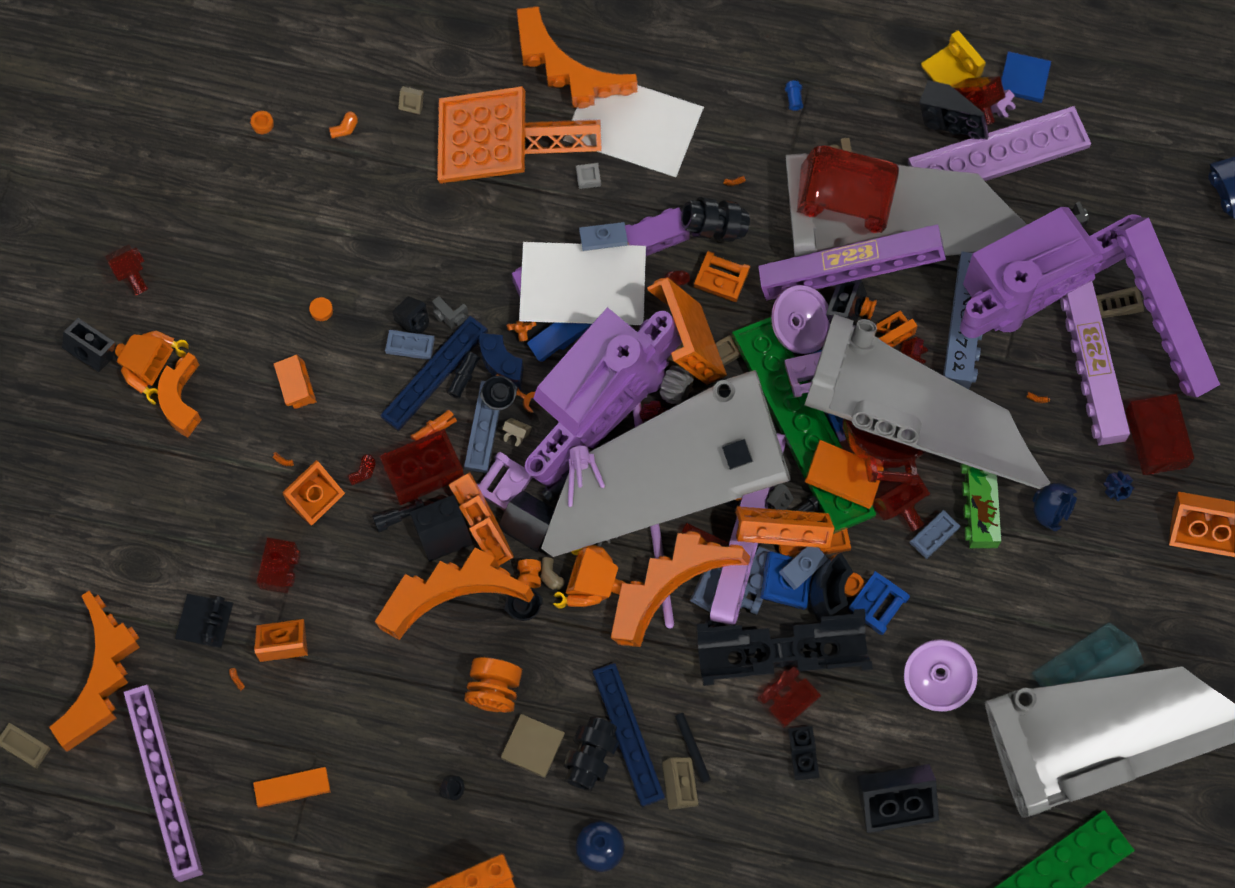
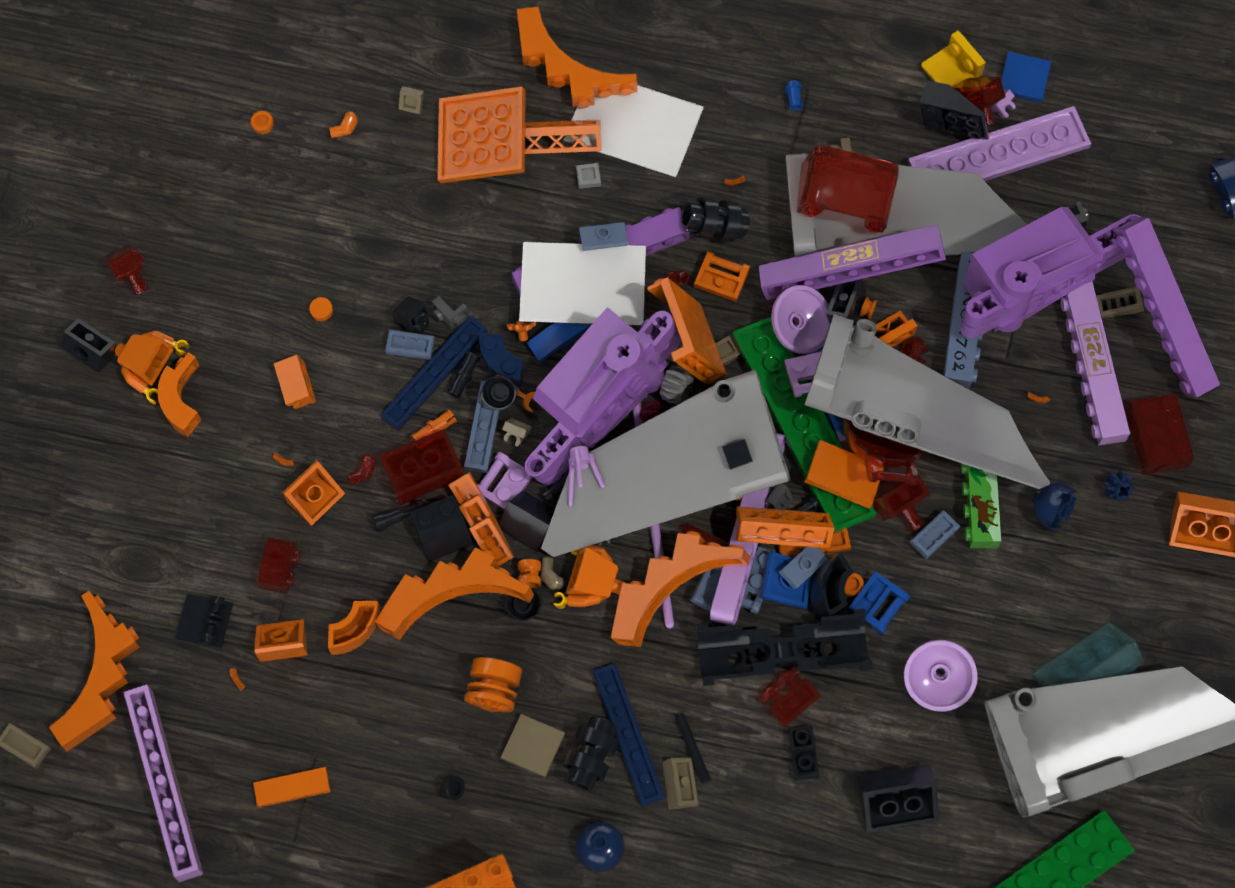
none -> orange brick [328,601,381,655]

